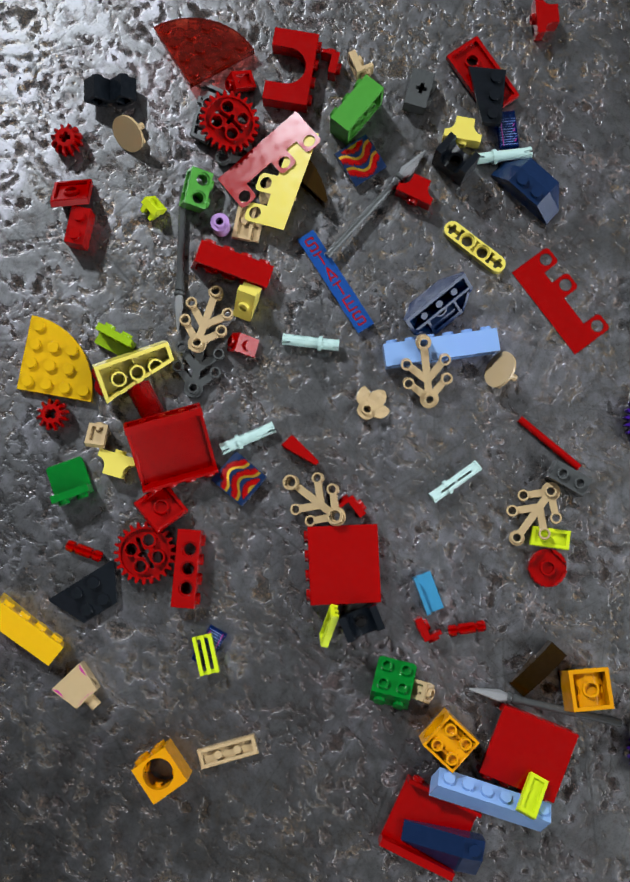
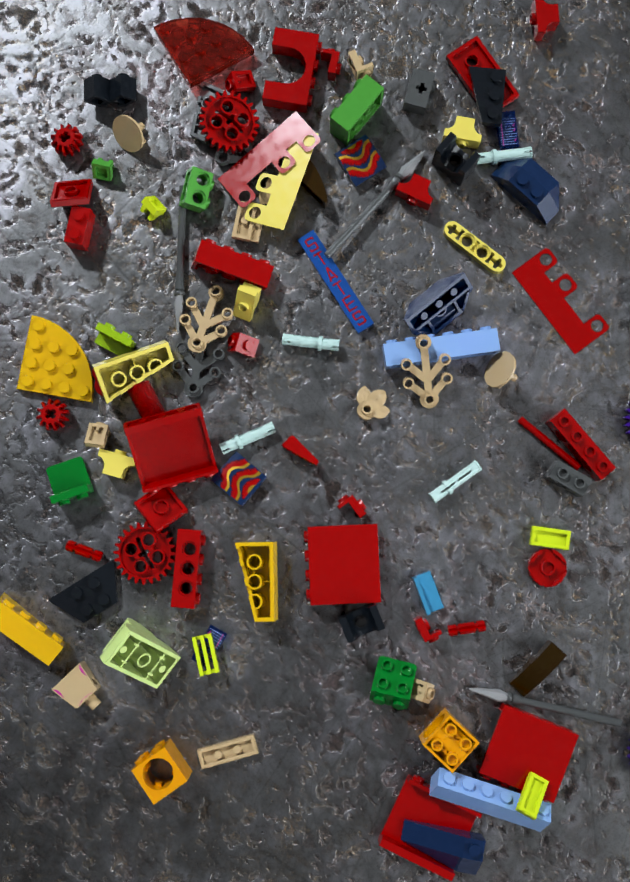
lavender brick [210,213,231,237] -> none
tan plant [283,472,346,527] -> none
neon yellow tile [319,604,339,648] -> none
tan plant [506,482,562,546] -> none
light orange brick [559,667,615,712] -> none
none -> bright green tile [91,158,114,182]
none -> yellowish green brick [100,618,181,689]
none -> yellow wedge [235,542,278,622]
none -> red brick [545,408,616,481]

